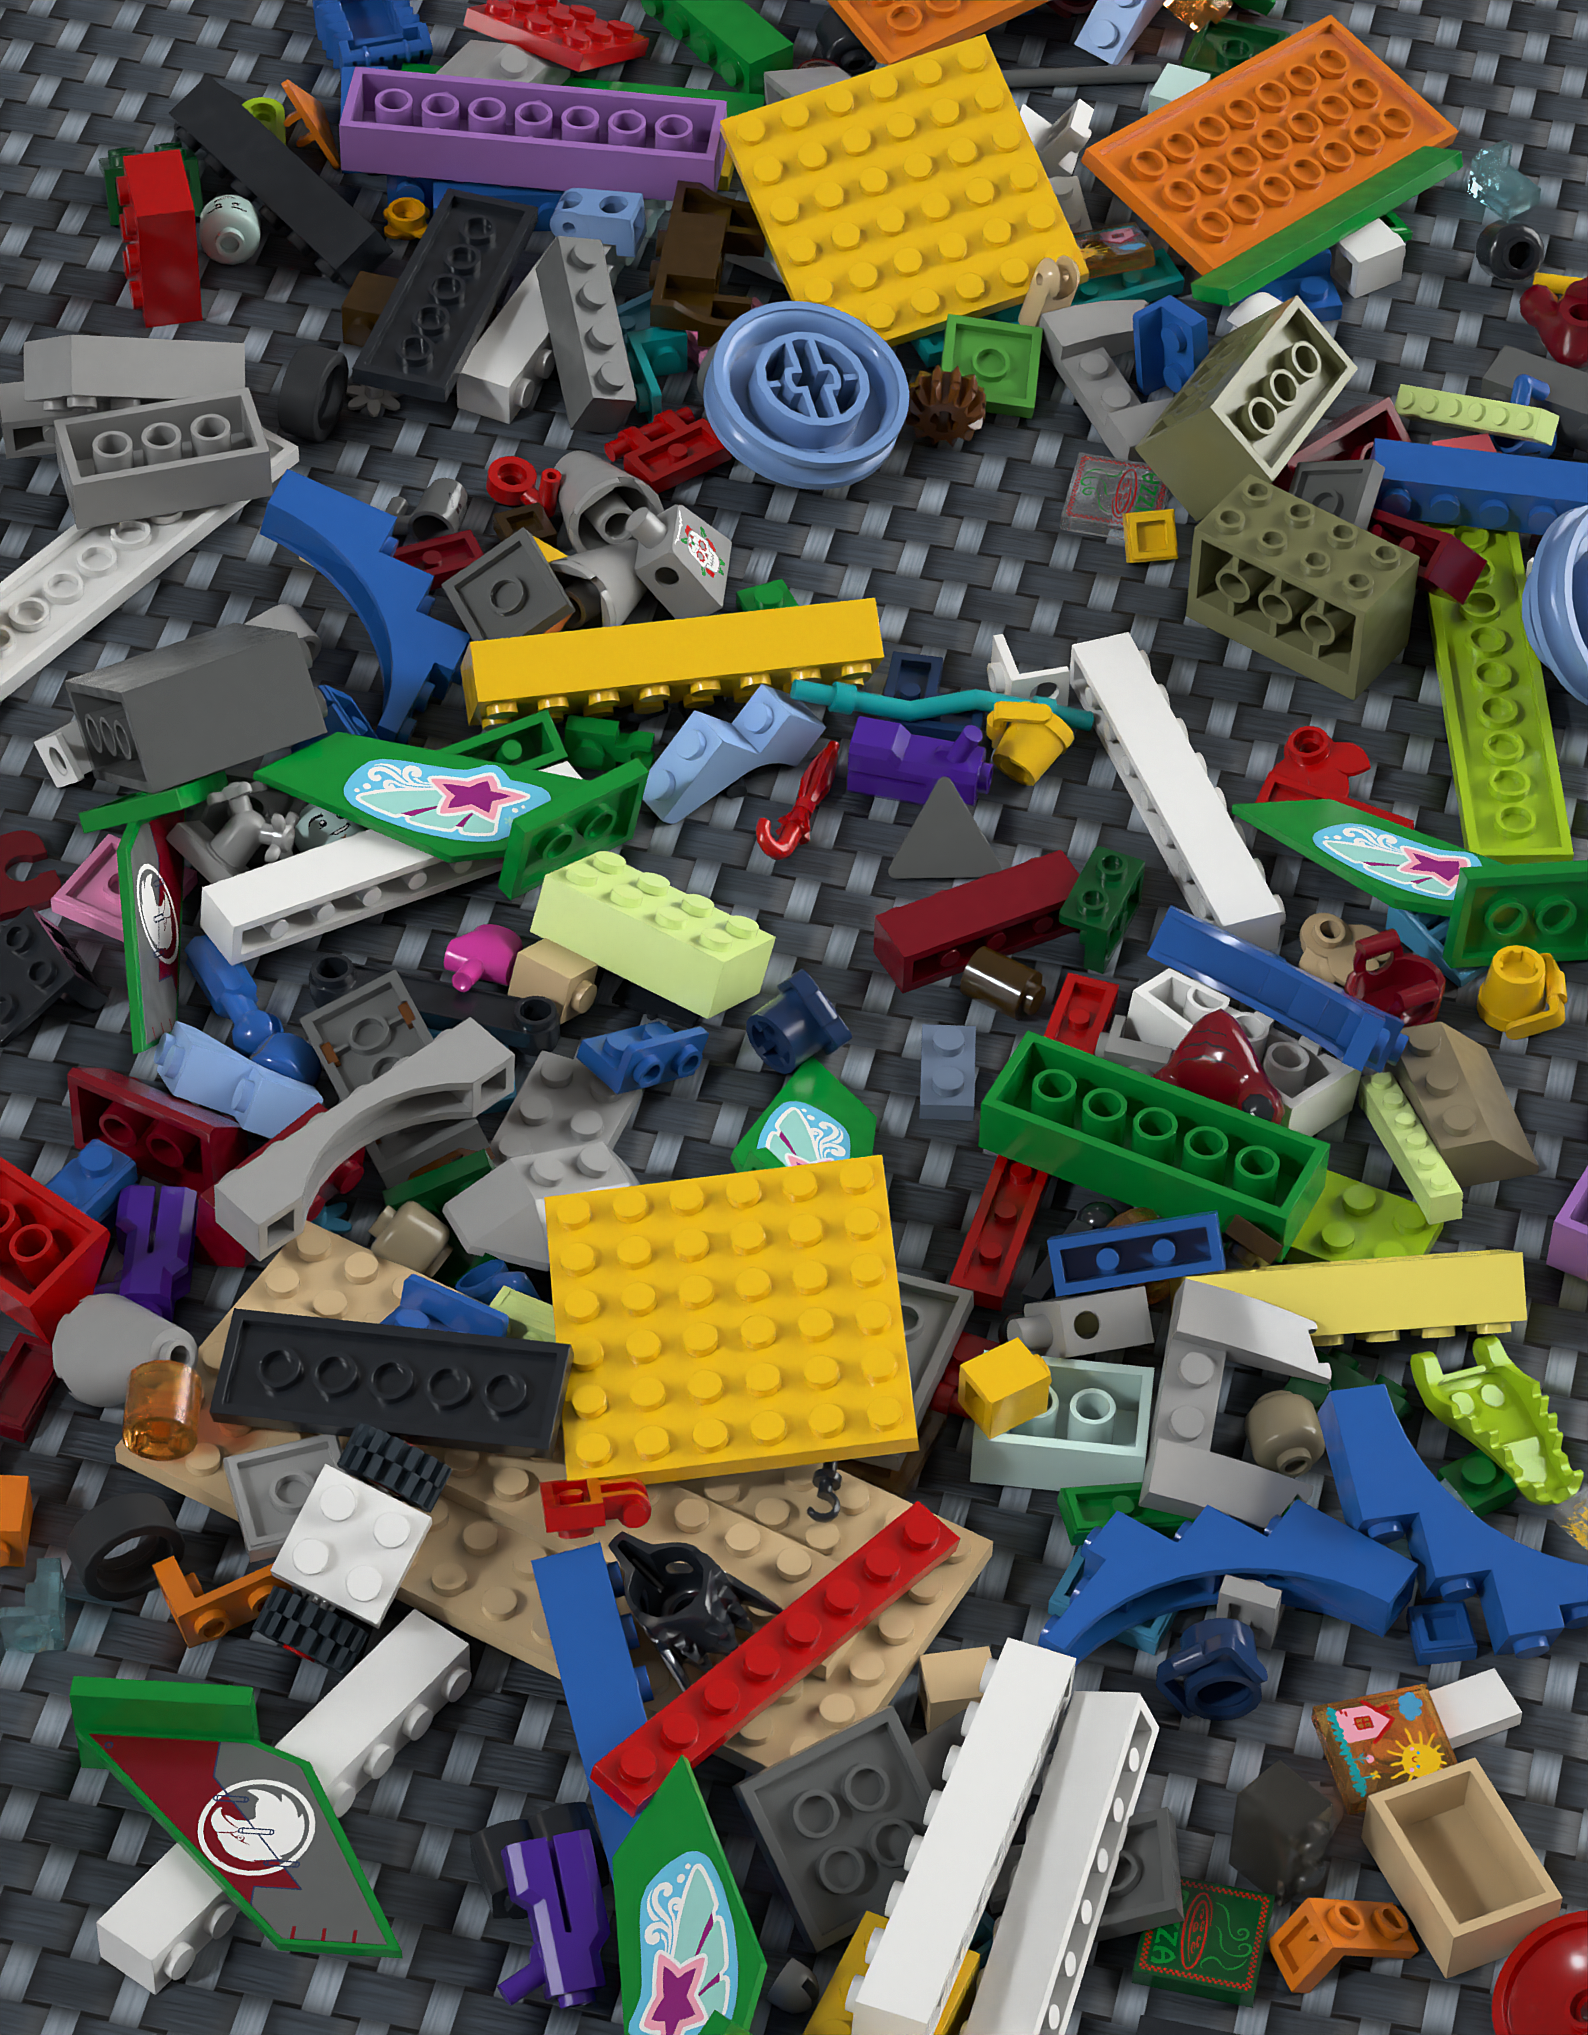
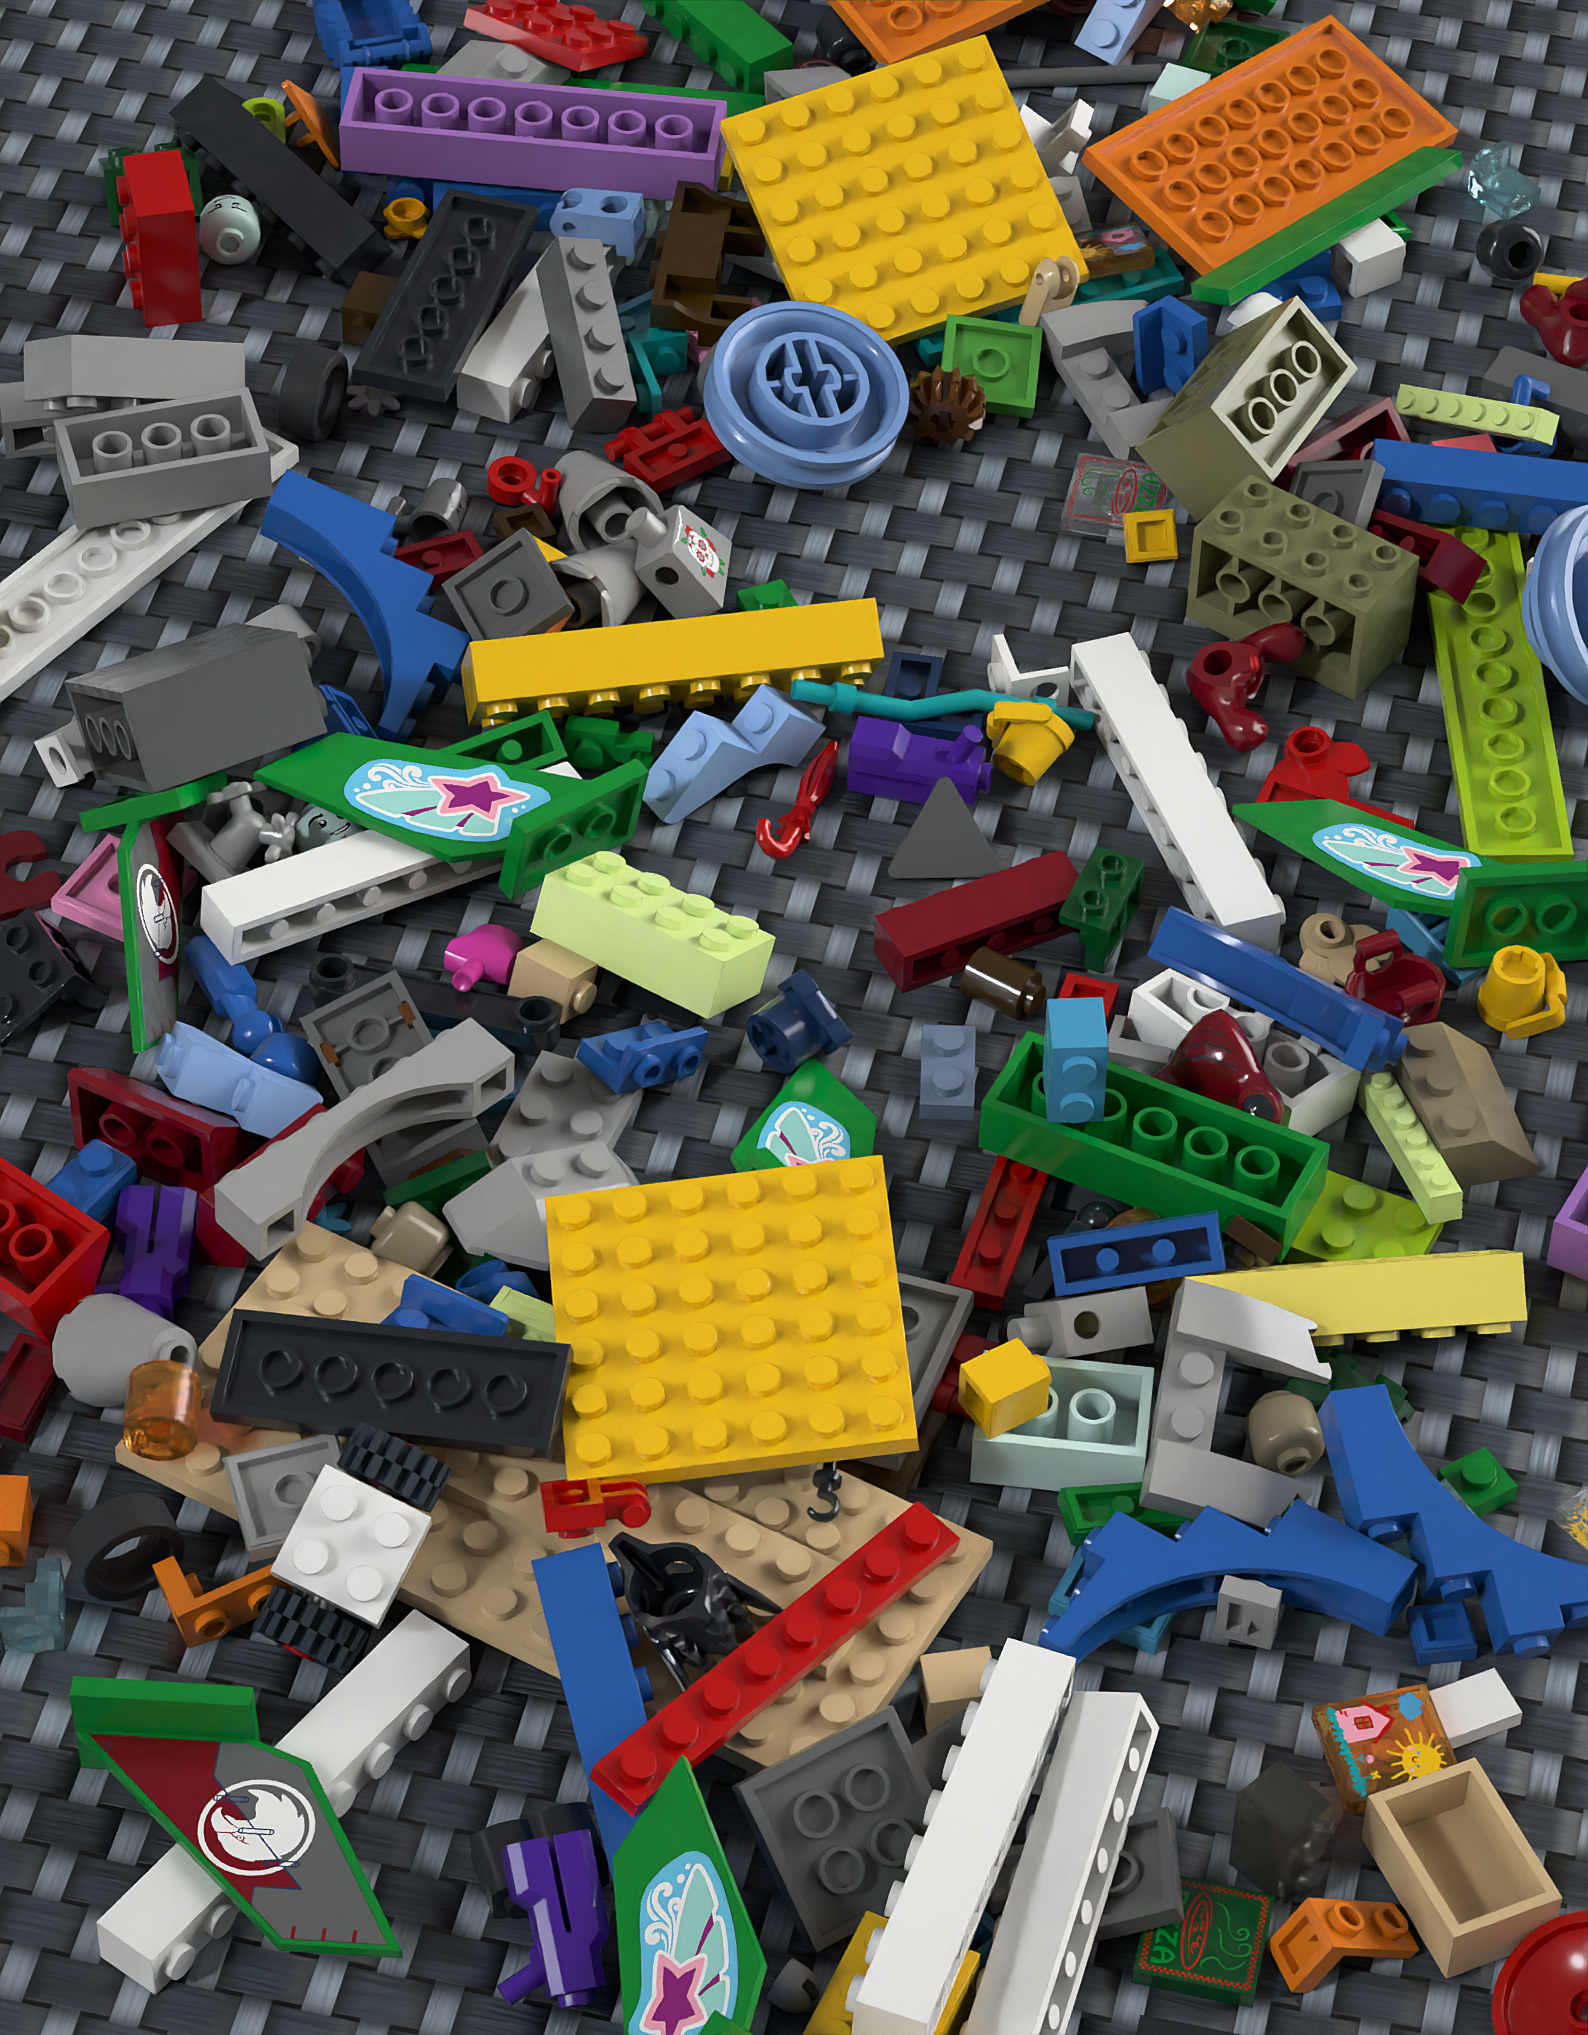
dark blue piece [1156,1618,1268,1721] -> none
lime animal [1410,1334,1584,1506] -> none
none -> dark azure brick [1042,997,1109,1123]
none -> dark red head [1185,622,1306,752]

